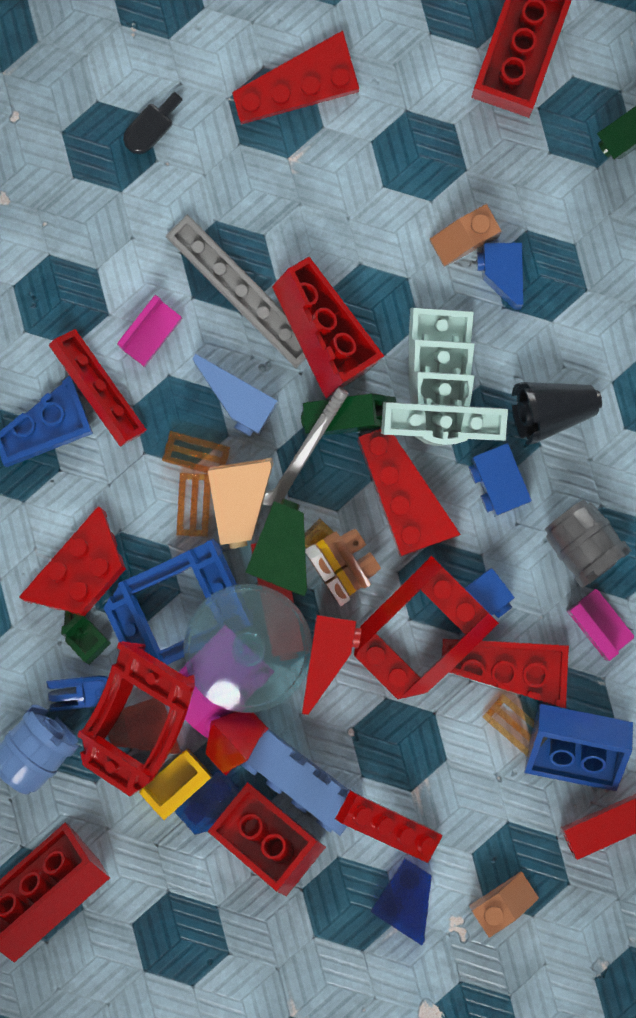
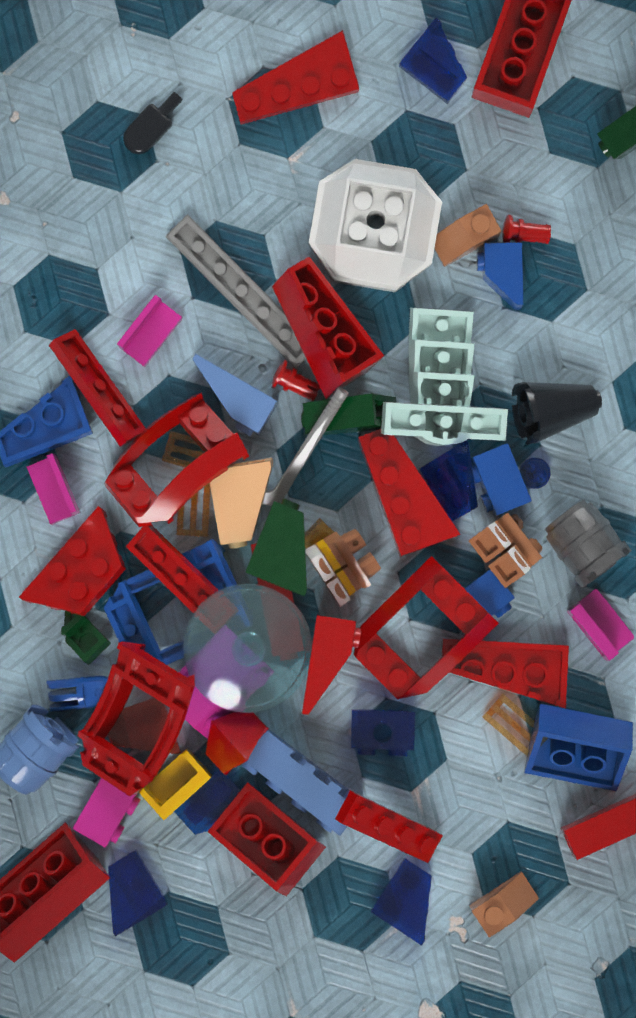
none -> dark pink panel [27,453,80,525]
none -> dark pink brick [72,778,141,848]
none -> red wedge [104,393,249,527]
none -> clear blue wing [108,849,168,937]
none -> red plate [126,525,239,634]
none -> red pin [271,360,320,402]
none -> white piece [309,159,442,292]
none -> clear blue brick [350,709,415,756]
none -> clear blue wing [399,18,467,104]
none -> clear blue wing [420,441,478,522]
none -> nougat hips [469,513,543,588]
none -> red pin [502,214,551,244]
none -> clear blue tile [519,457,551,489]

